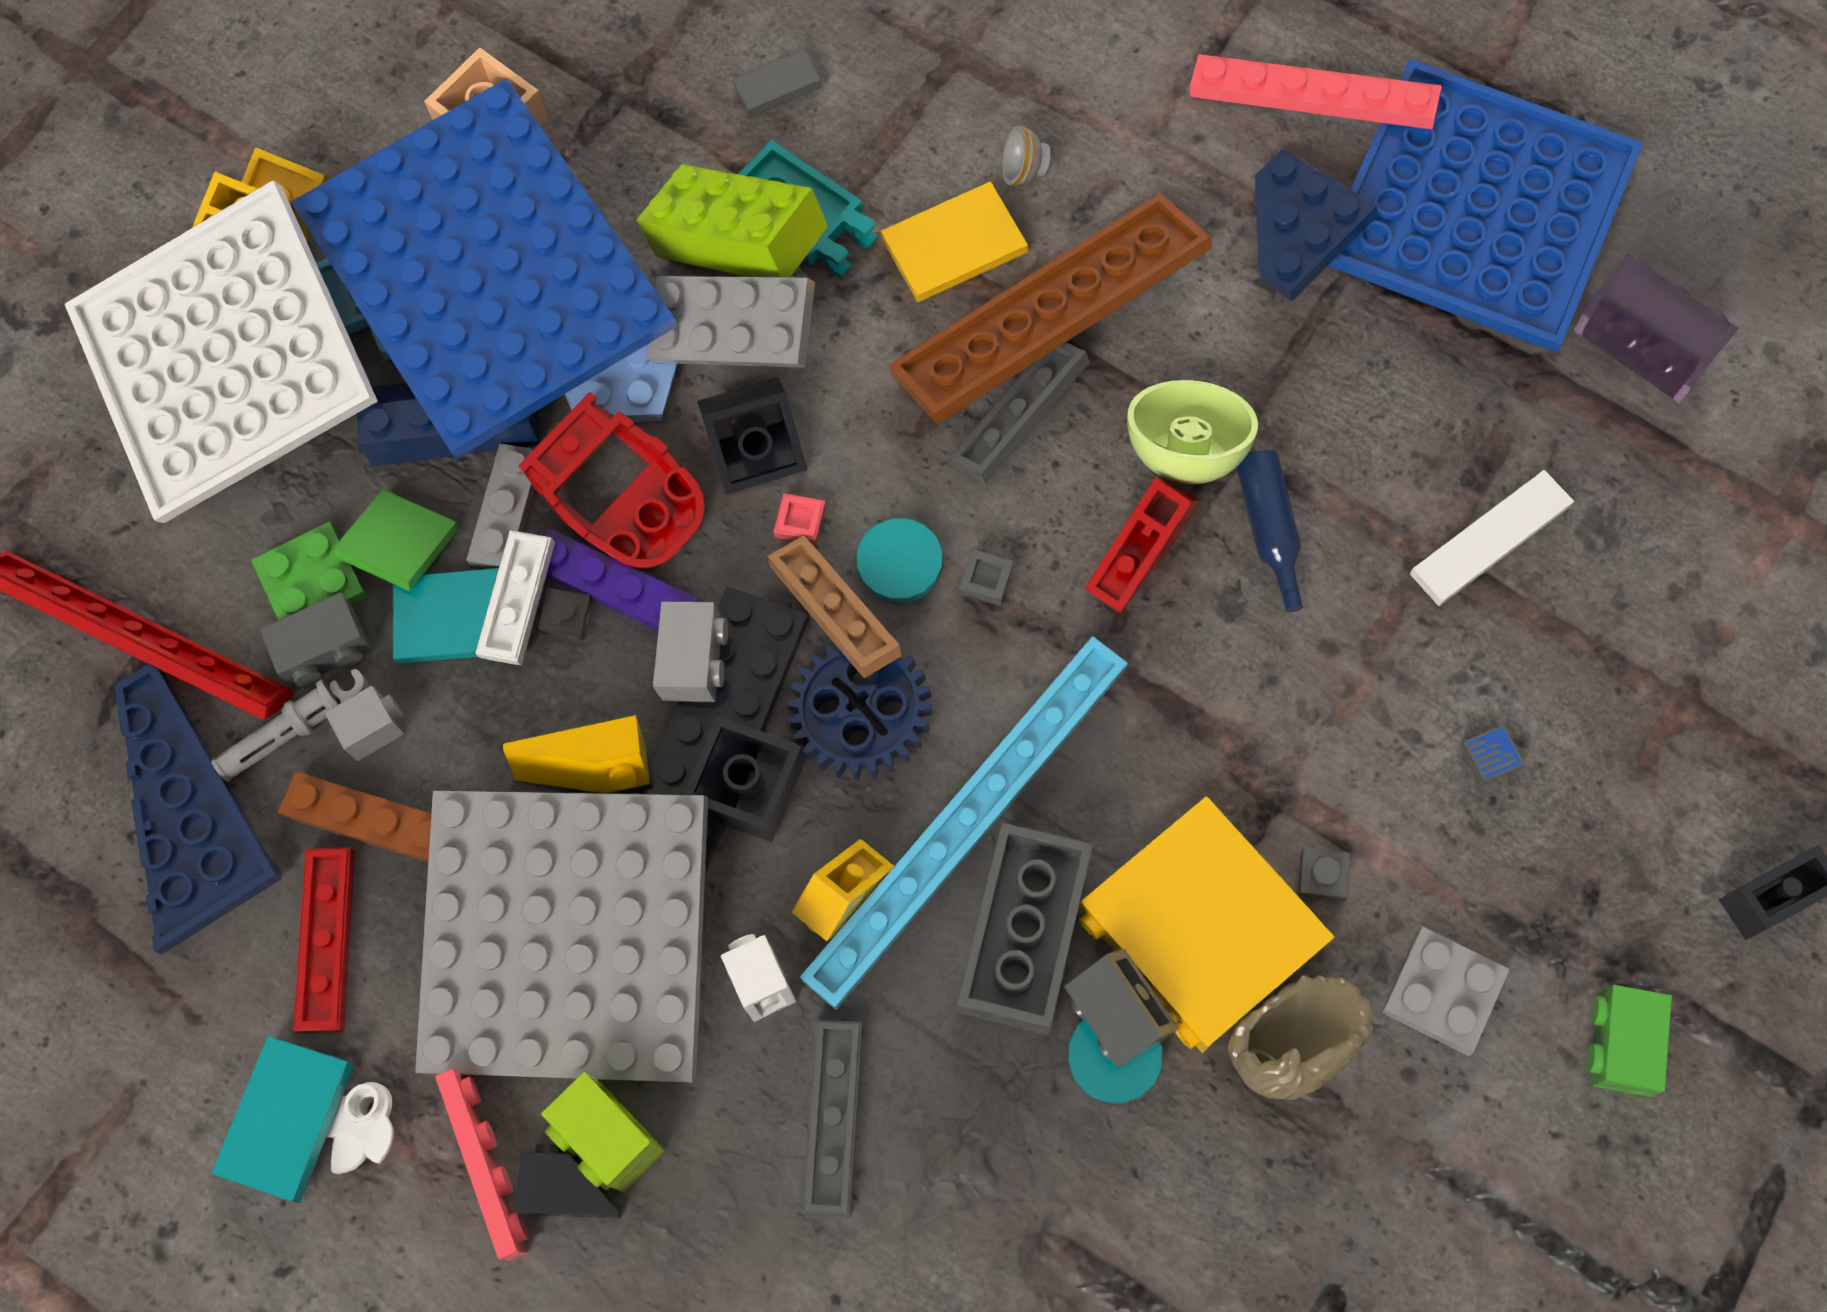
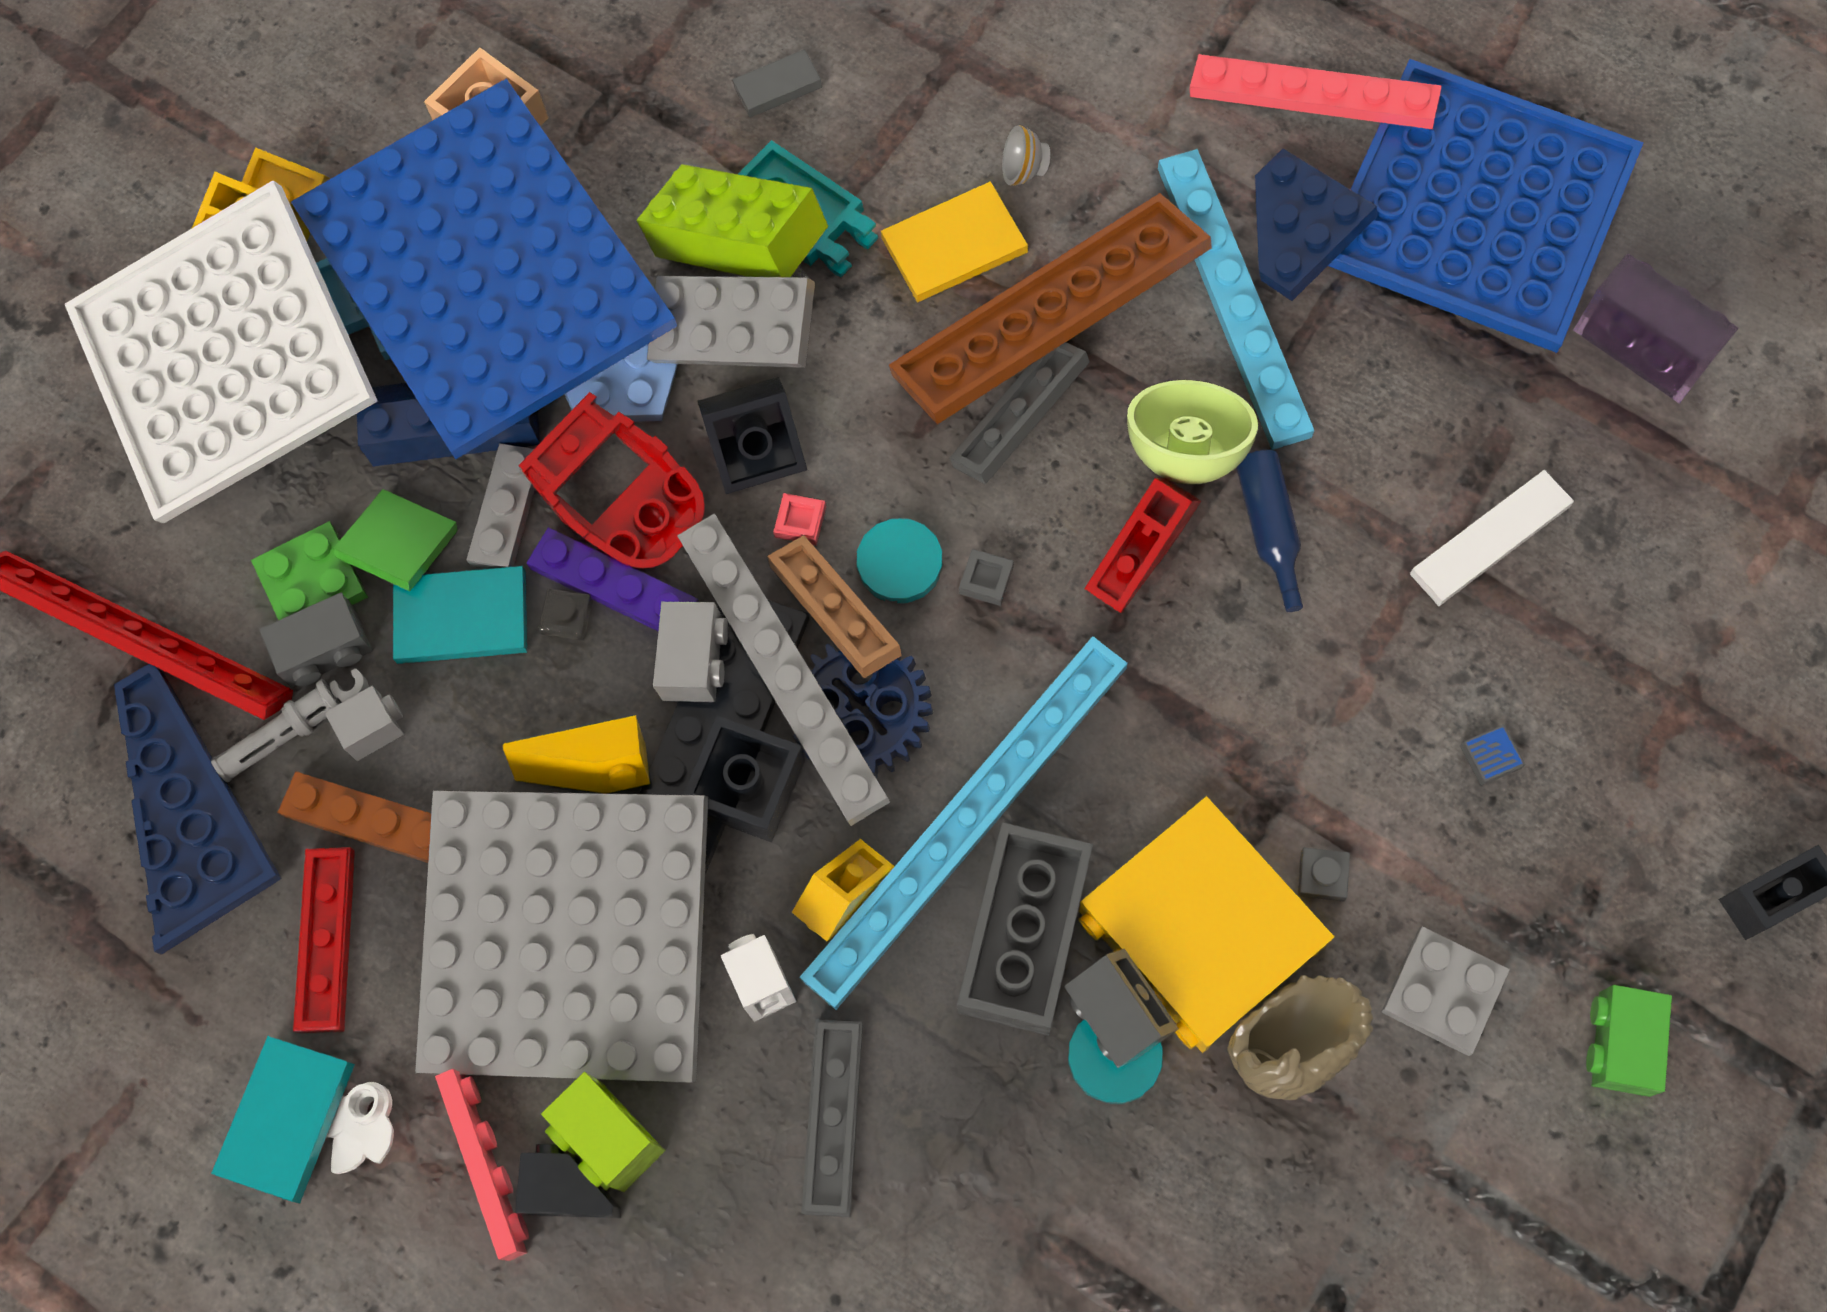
white tile [475,530,555,666] -> none
none -> light grey plate [677,513,890,826]
none -> medium azure plate [1158,149,1314,450]

